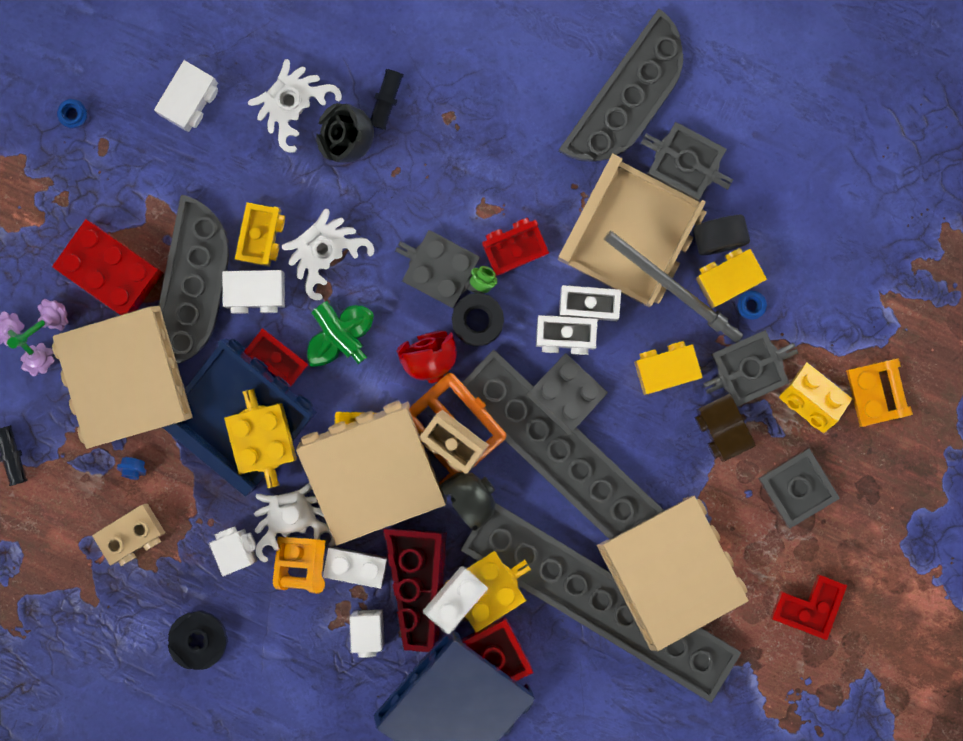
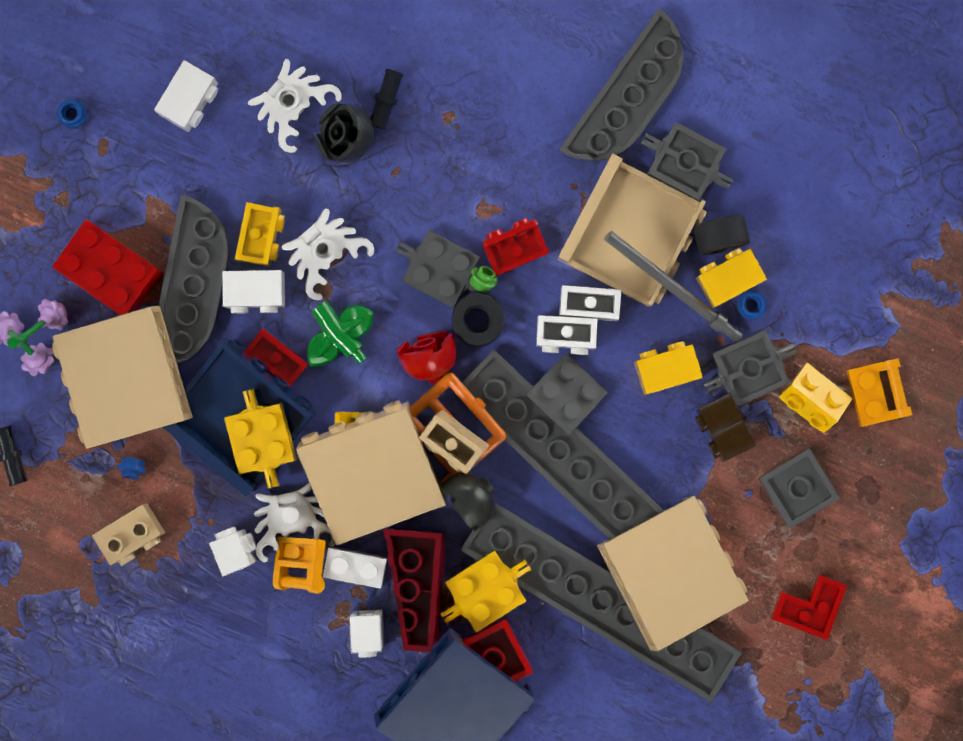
black plate [168,610,228,670] -> none
white brick [423,566,488,634] -> none

